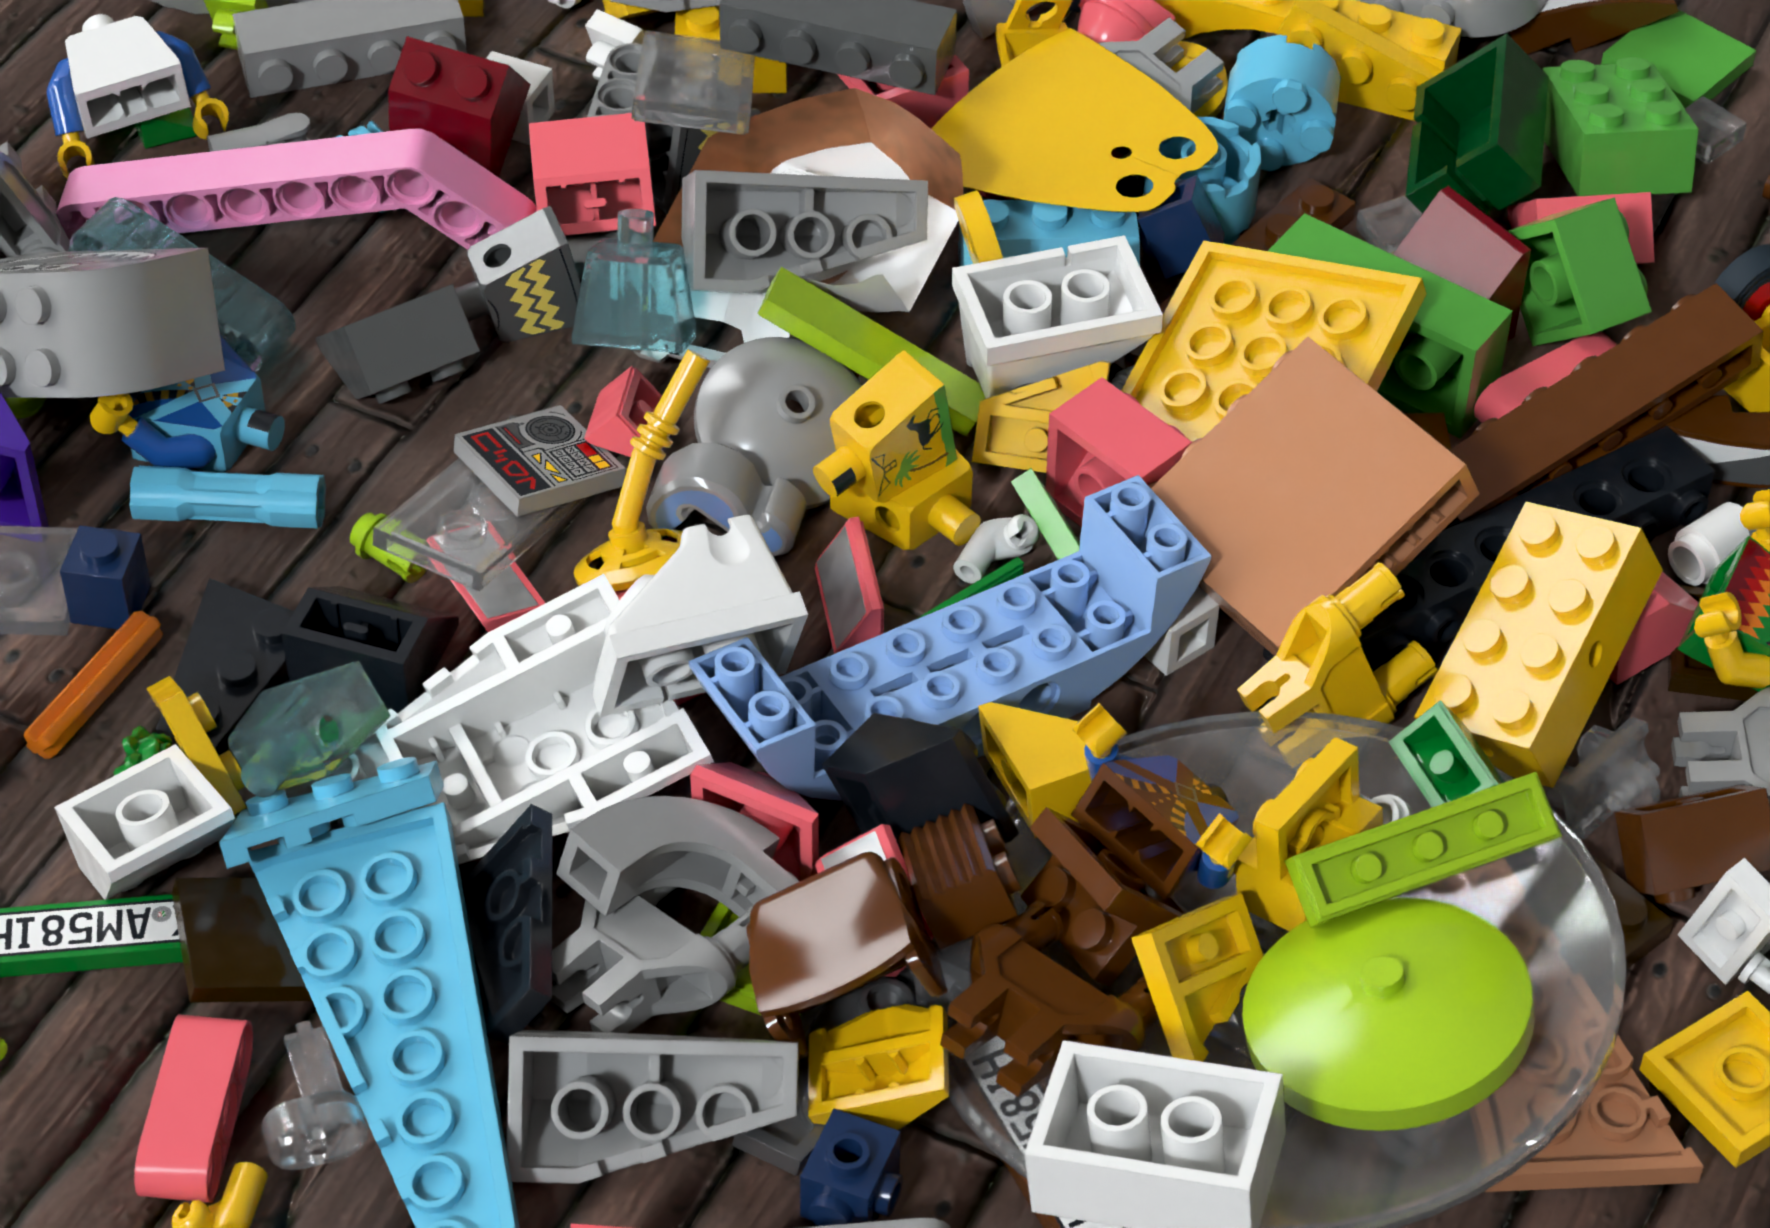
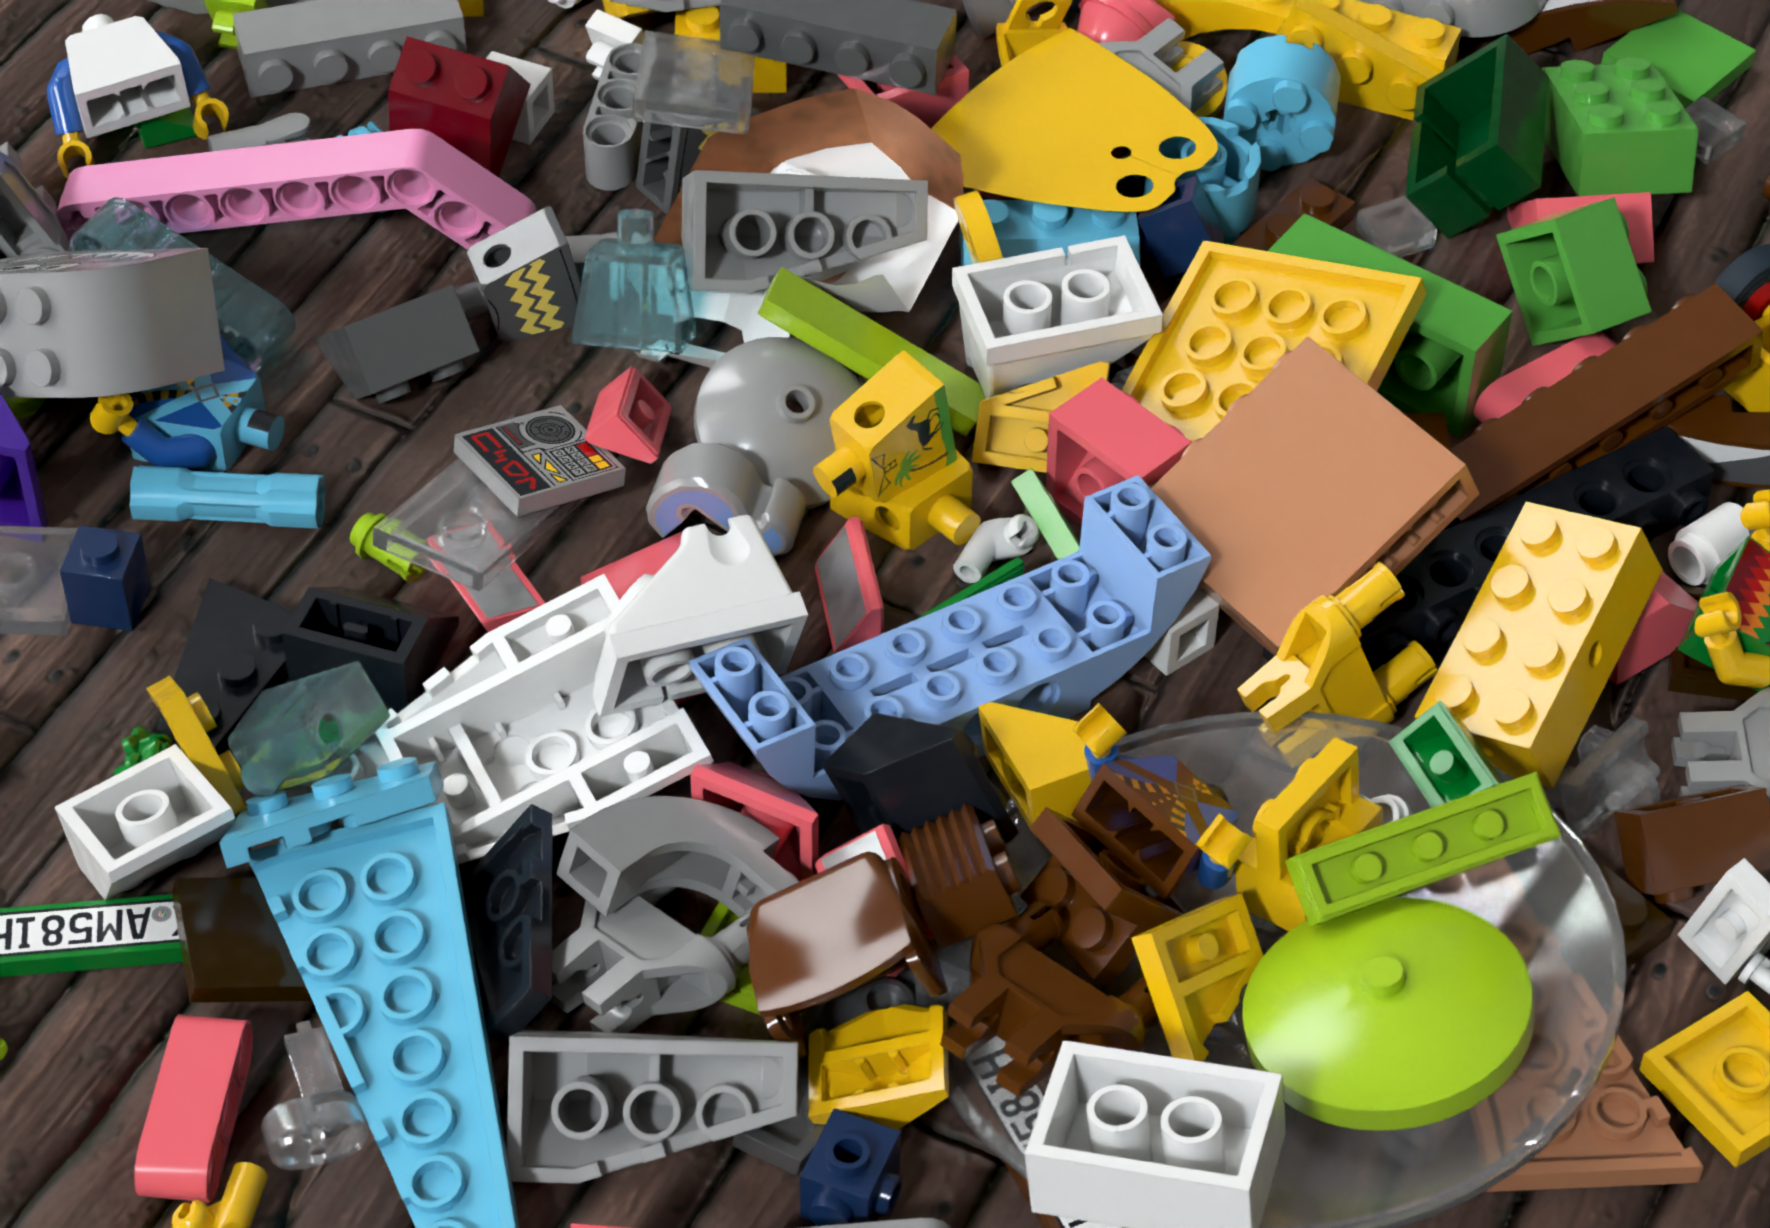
orange axle [24,611,163,759] -> none
coral slope [529,112,656,236] -> none
yellow dish [574,349,710,591] -> none
slope [1393,186,1531,341] -> none

